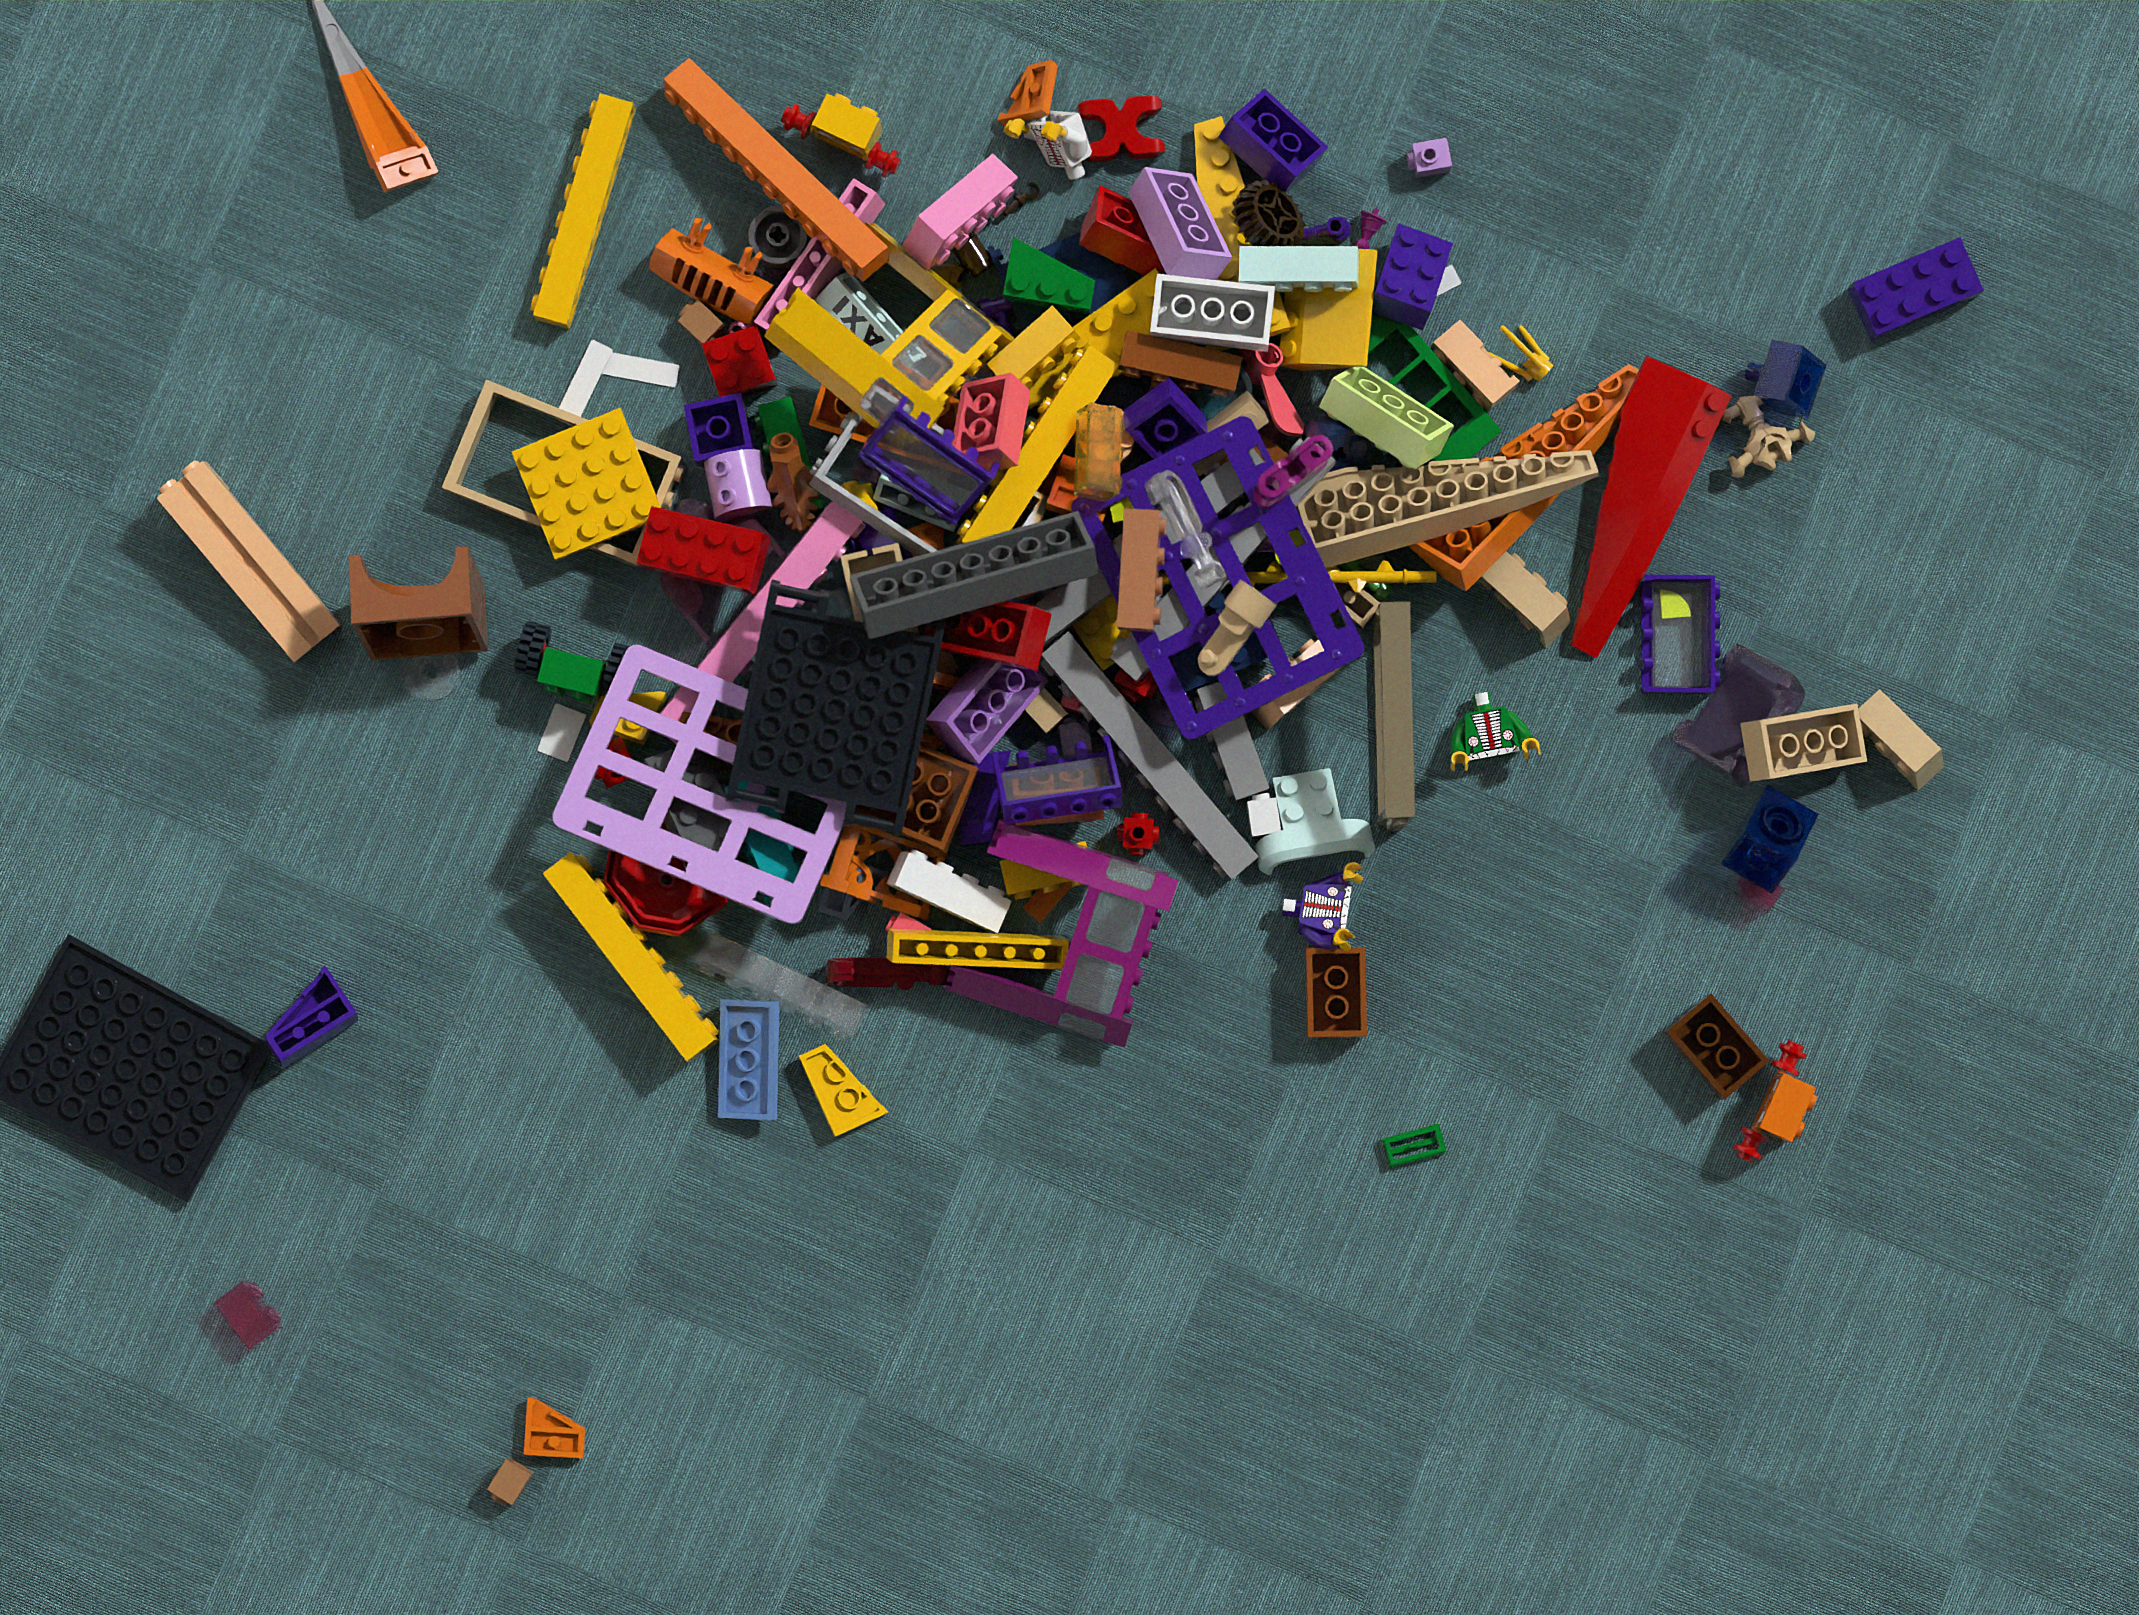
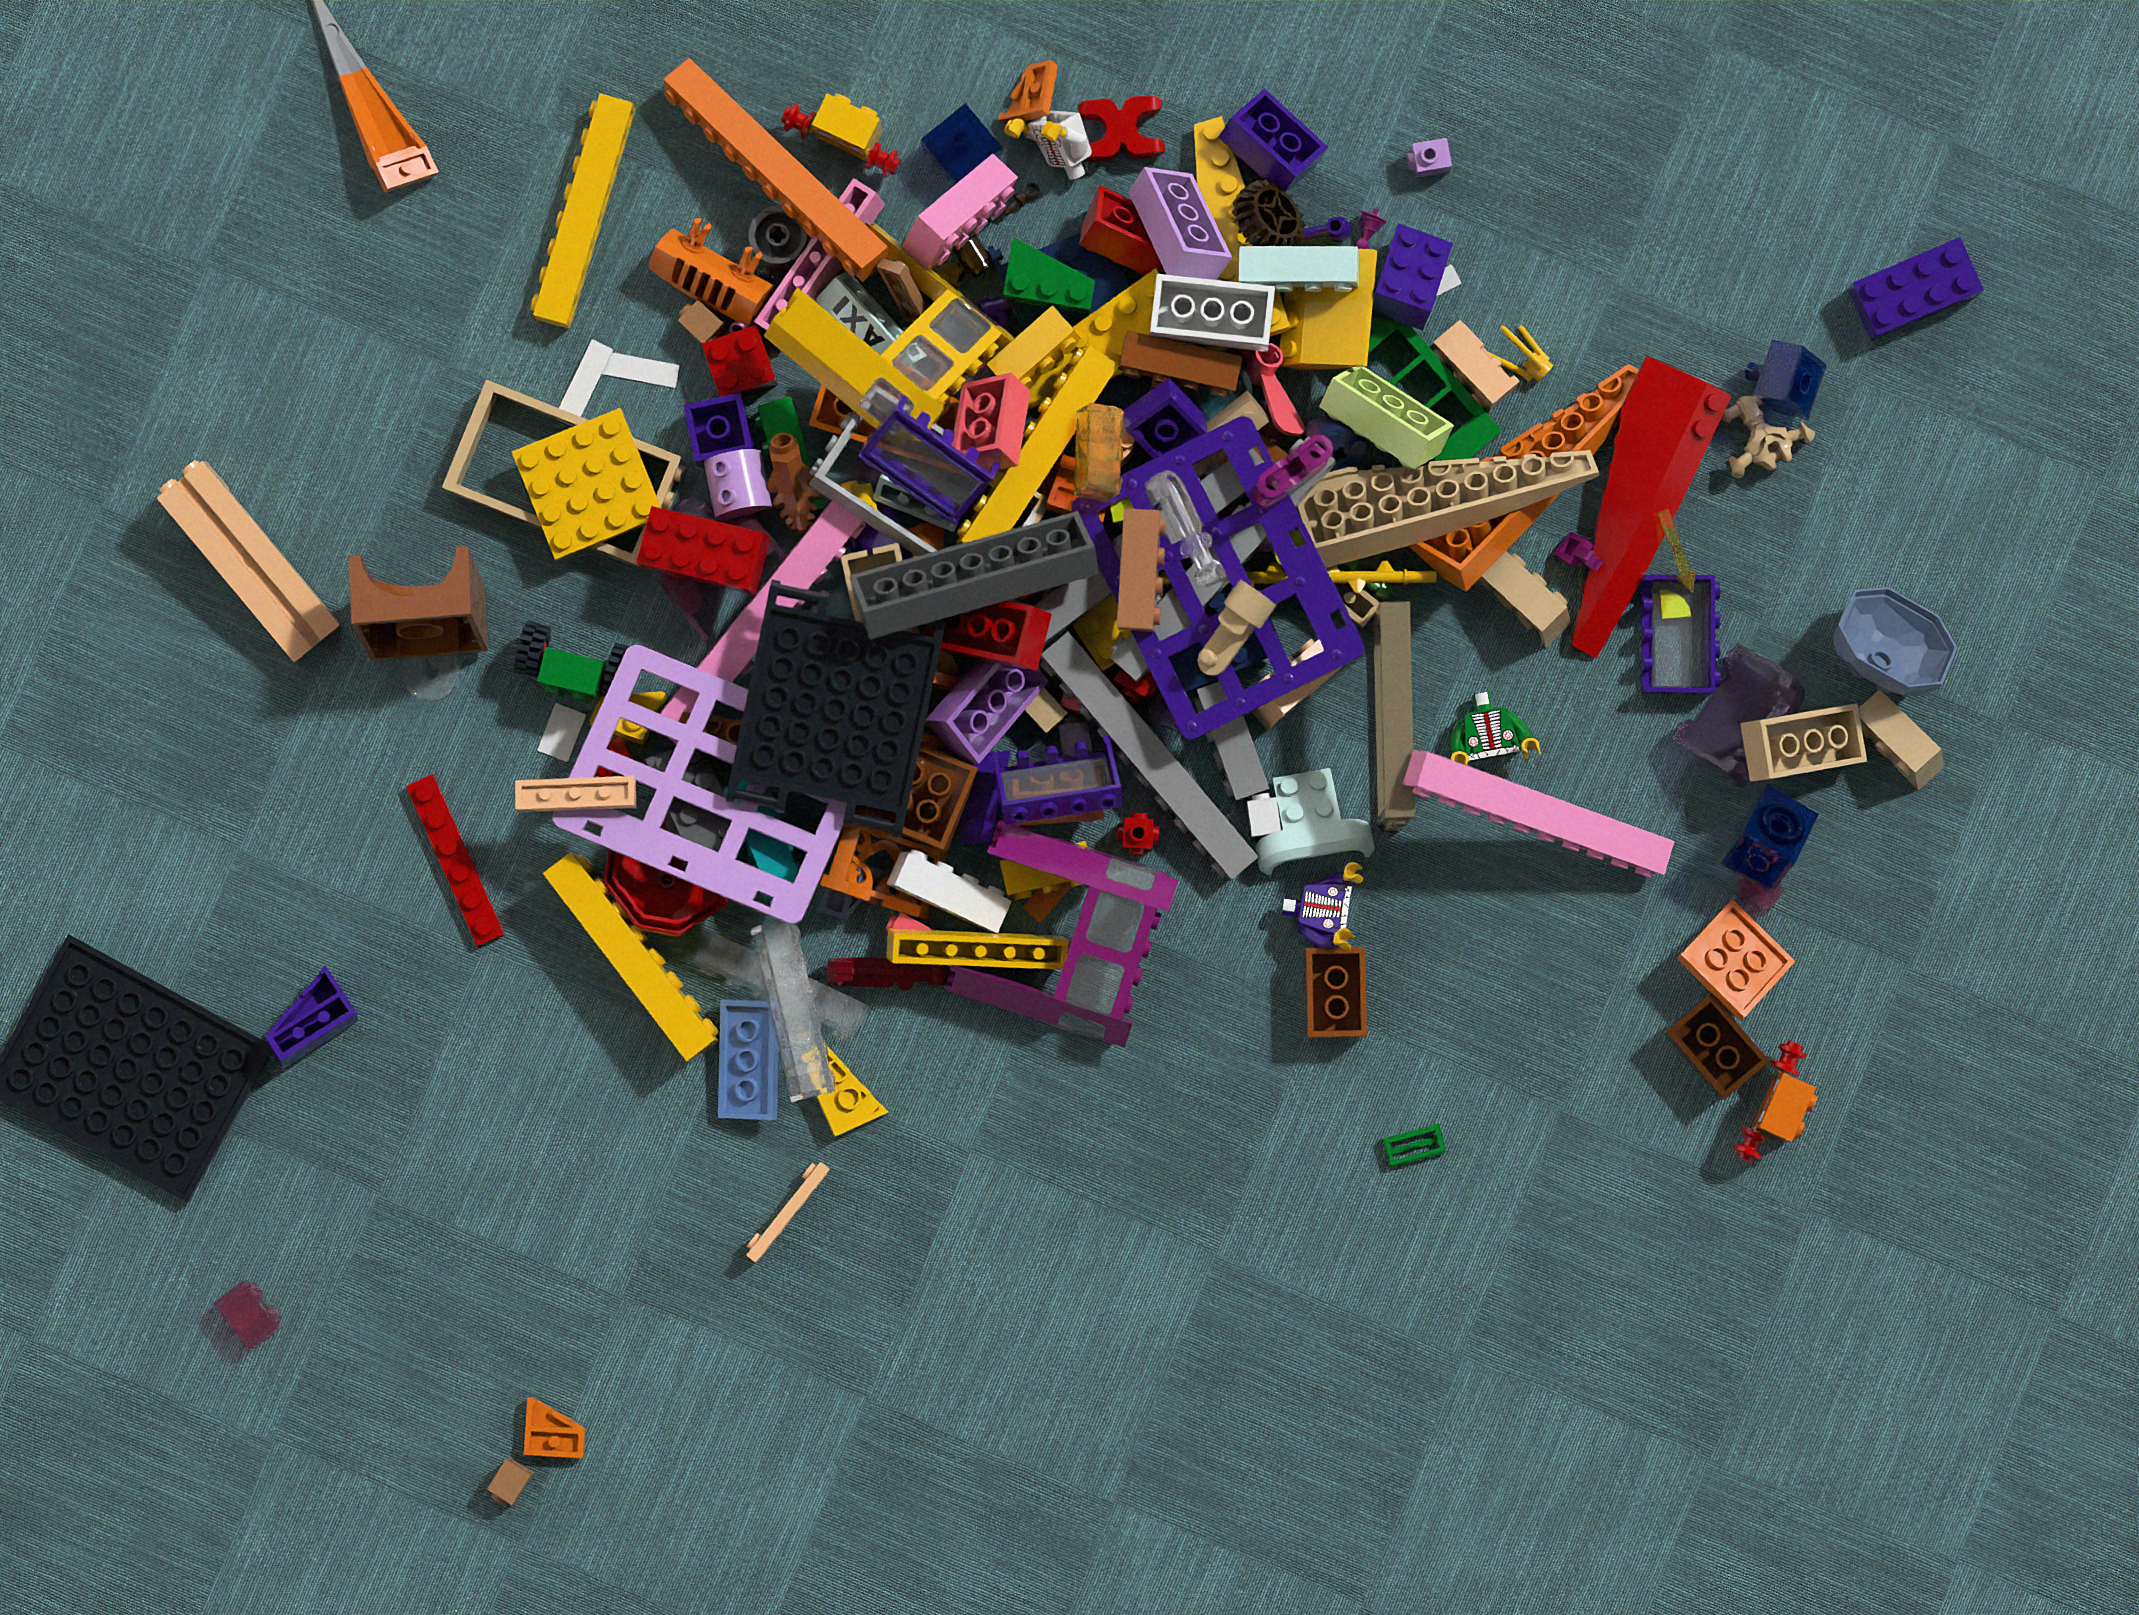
none -> red plate [406,774,505,947]
none -> light nougat plate [515,776,636,812]
none -> light nougat plate [746,1162,831,1263]
none -> clear brick [751,921,835,1102]
none -> medium nougat plate [876,258,929,323]
none -> clear blue brick [920,103,1003,186]
none -> bright pink brick [1403,750,1675,878]
none -> magenta plate [1553,531,1604,571]
none -> clear yellow piece [1658,509,1696,593]
none -> orange plate [1677,899,1796,1021]
none -> sand blue rock [1833,587,1957,696]

